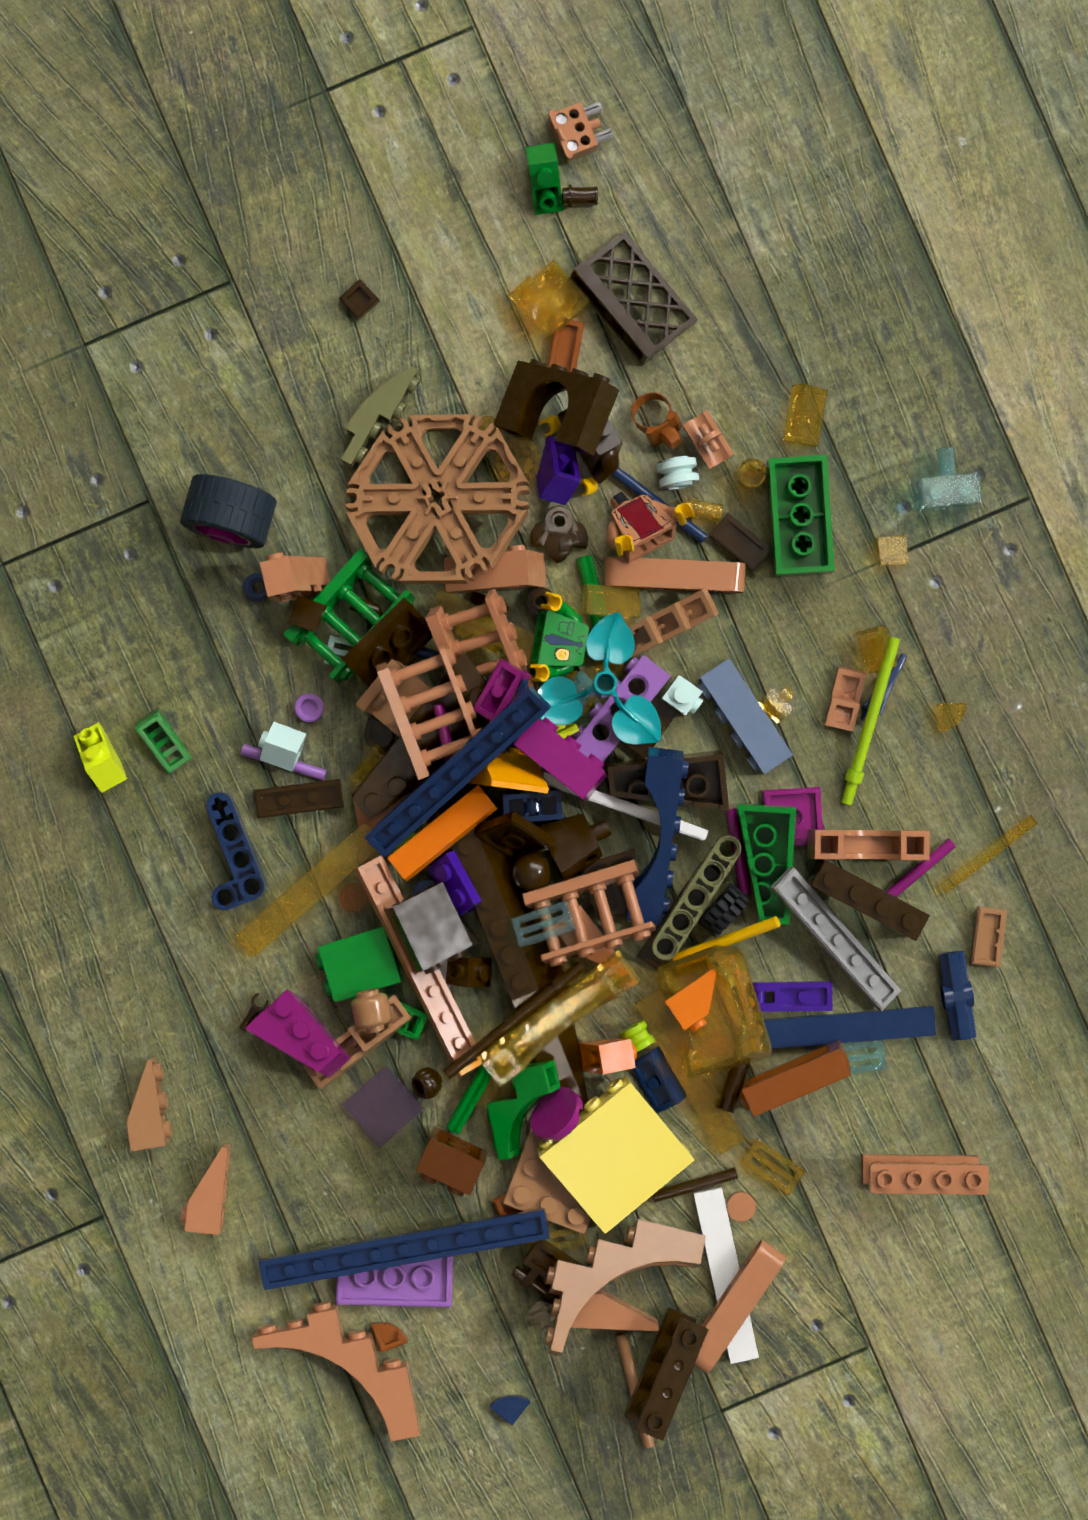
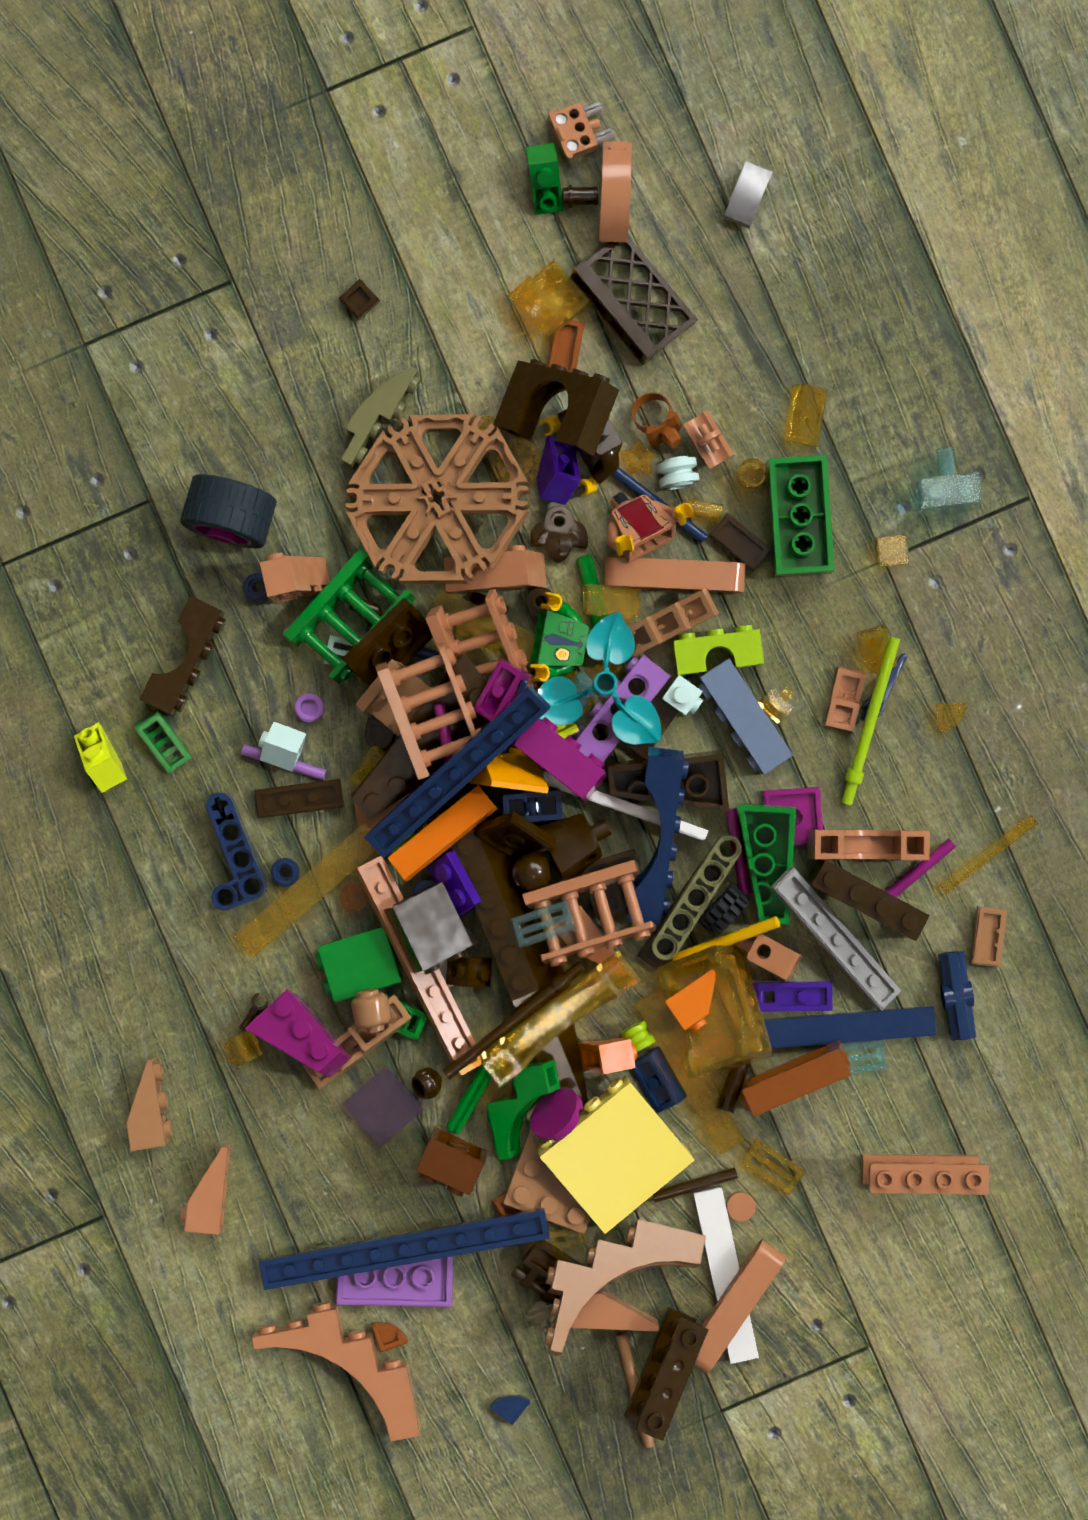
dark brown tile [288,595,327,634] -> none
none -> dark brown arch [139,595,226,716]
none -> clear yellow tile [223,1030,263,1066]
none -> dark blue plate [271,858,300,887]
none -> nougat arch [599,141,632,243]
none -> clear yellow plate [620,438,658,475]
none -> lime arch [672,625,764,676]
none -> flat silver slope [723,161,772,229]
none -> nougat torso [734,934,803,981]

